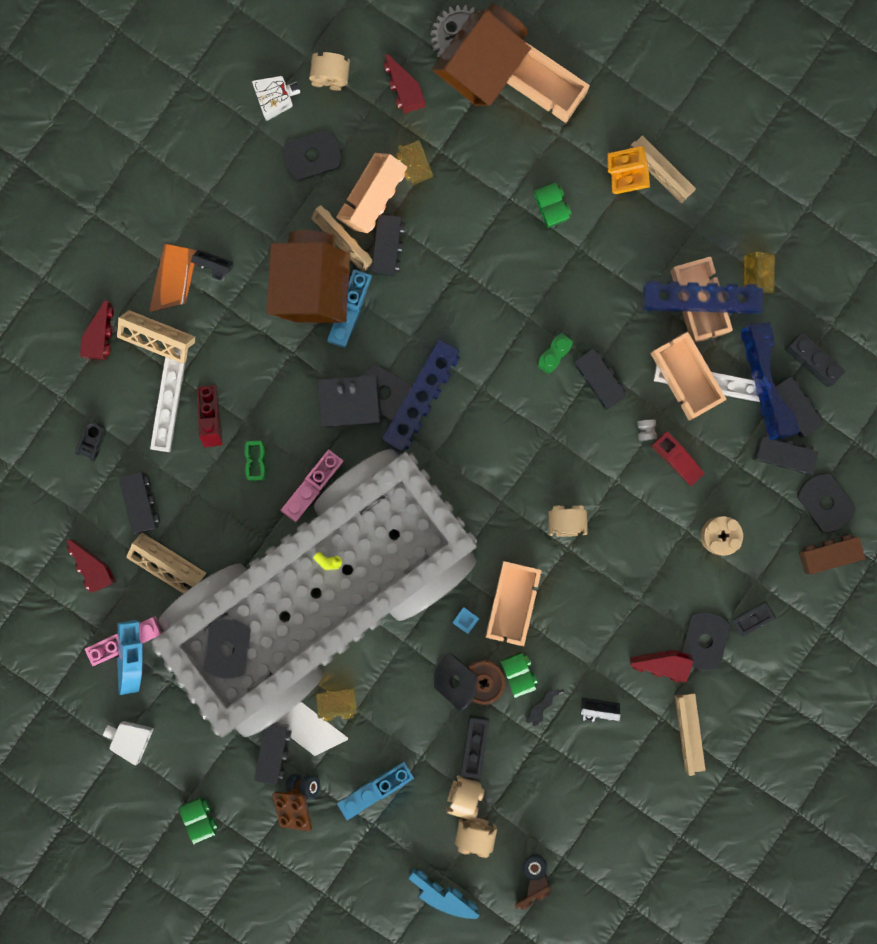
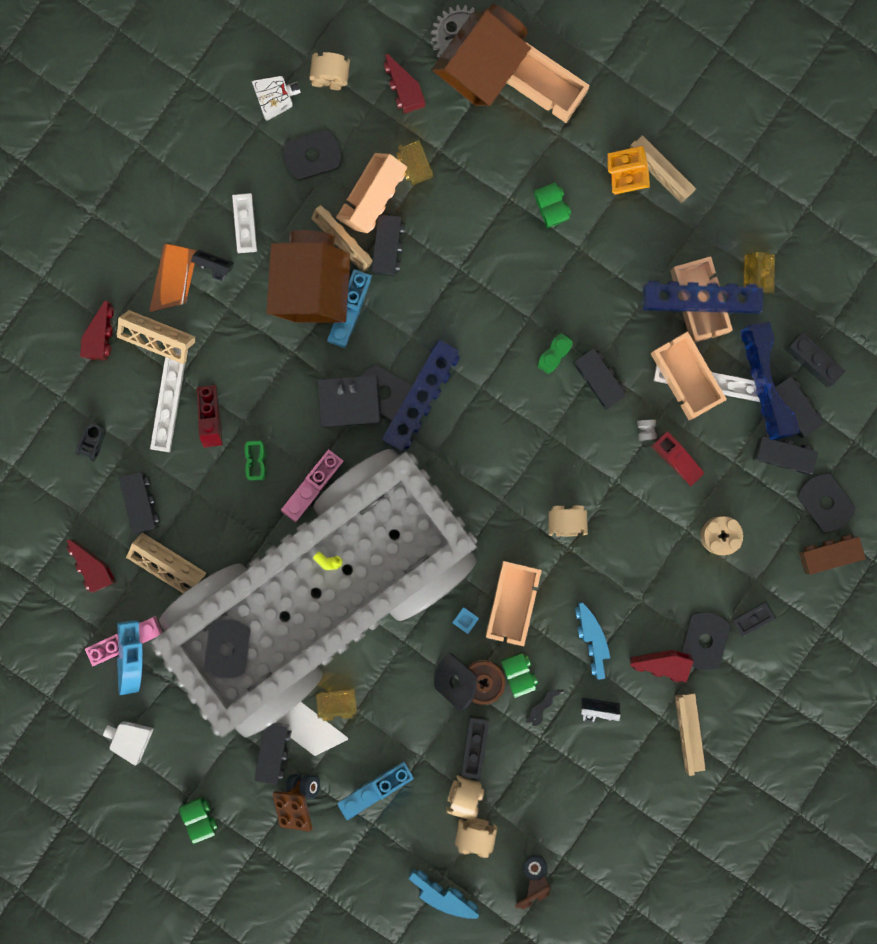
none -> white plate [232,193,257,253]
none -> dark azure slope [575,602,610,680]

